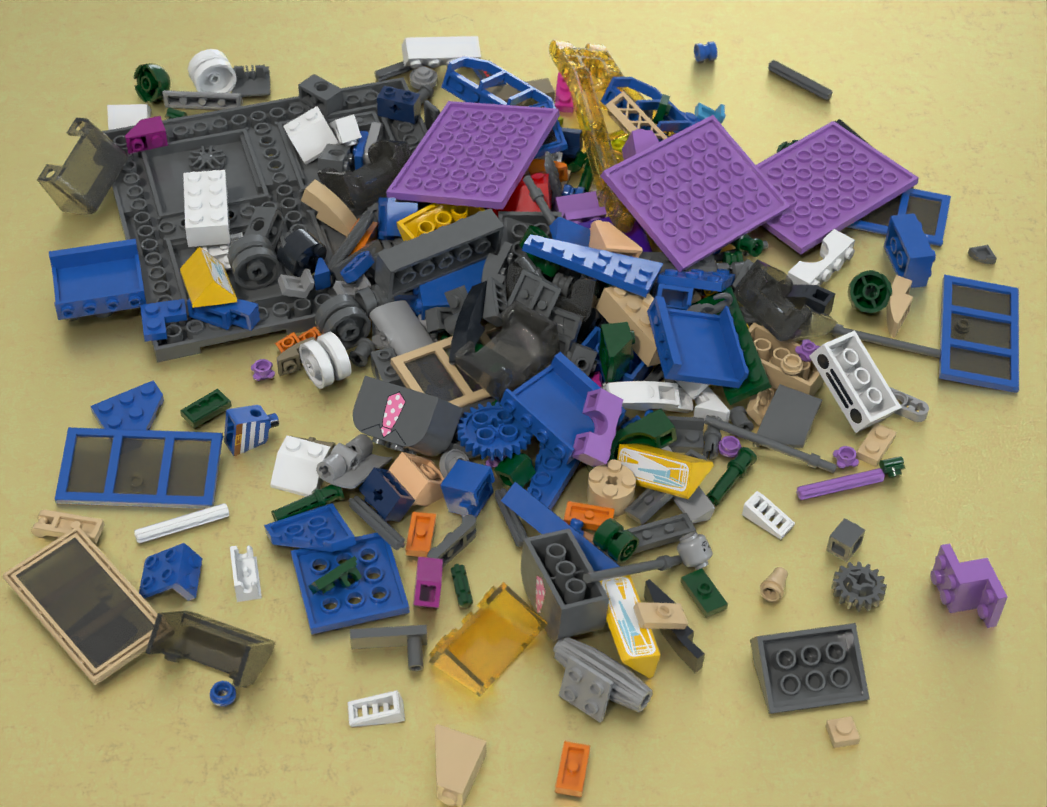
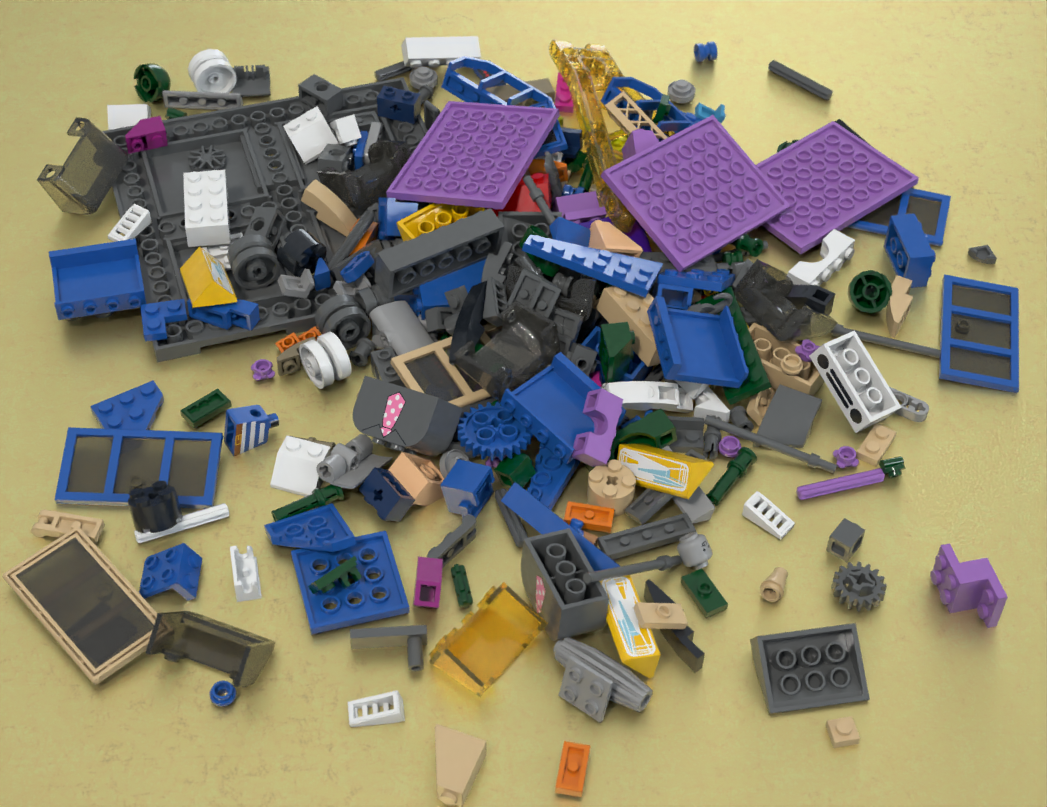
dark grey axle [349,496,405,550] -> none
orange plate [405,512,436,557] -> none
dark green wheel [593,518,639,564] -> none
none -> white slope [107,204,152,242]
none -> black brick [128,481,183,533]
none -> light grey plate [667,79,695,103]

